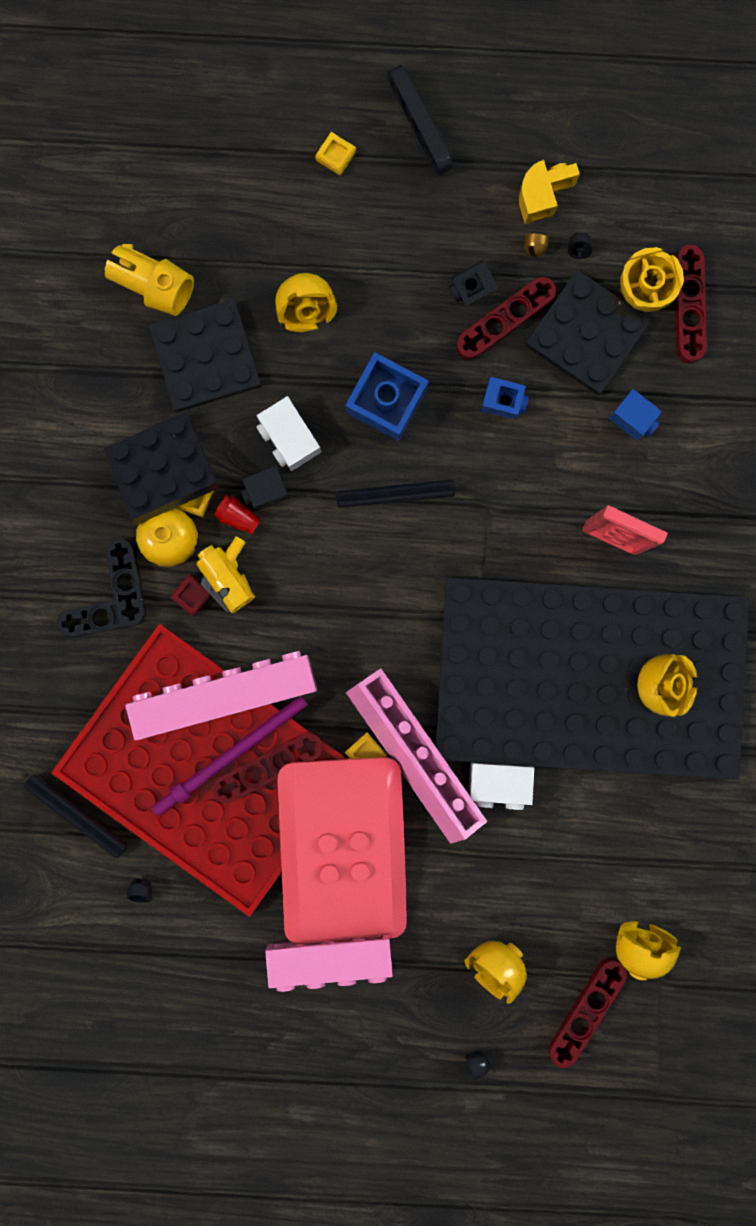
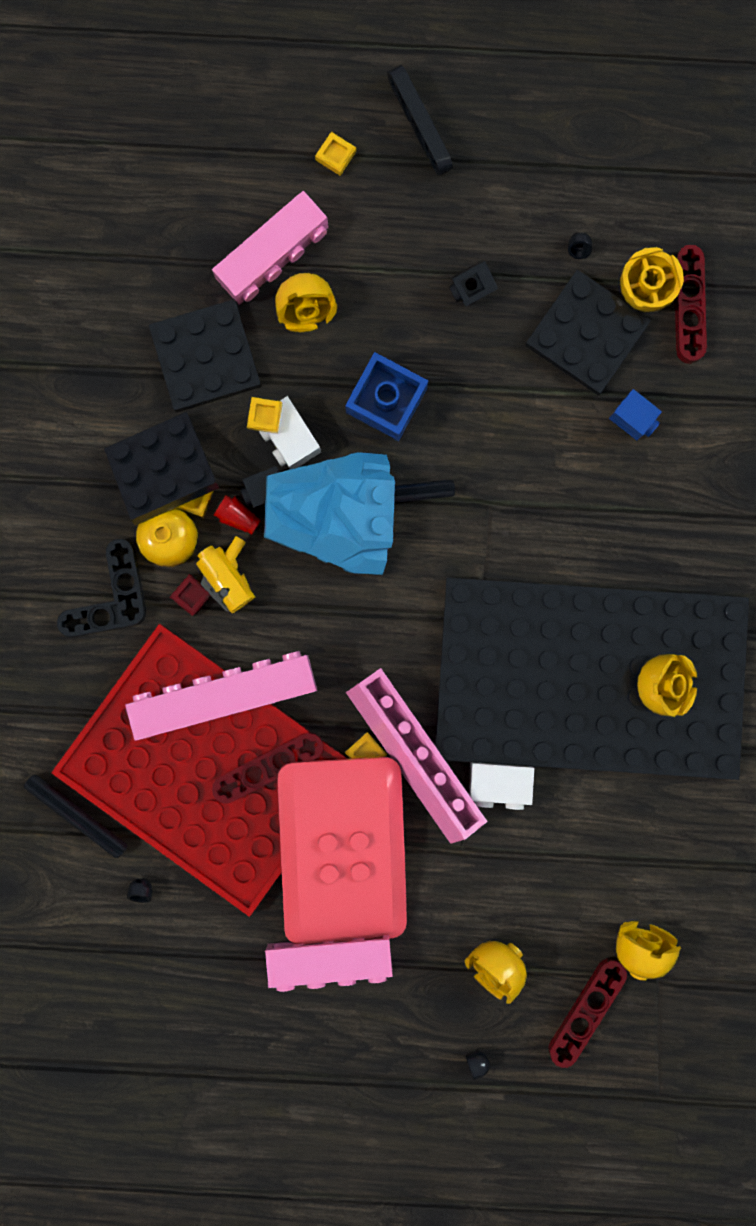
yellow piece [105,244,194,316] -> none
magenta bar [152,696,308,816] -> none
dark red beam [456,277,556,360] -> none
blue brick [480,377,529,420] -> none
yellow brick [519,160,580,224] -> none
pearl gold hinge [524,234,549,257] -> none
coral tile [582,505,668,556] -> none
none -> bright pink brick [212,191,328,305]
none -> yellow tile [247,397,283,434]
none -> dark azure wedge [264,452,395,575]

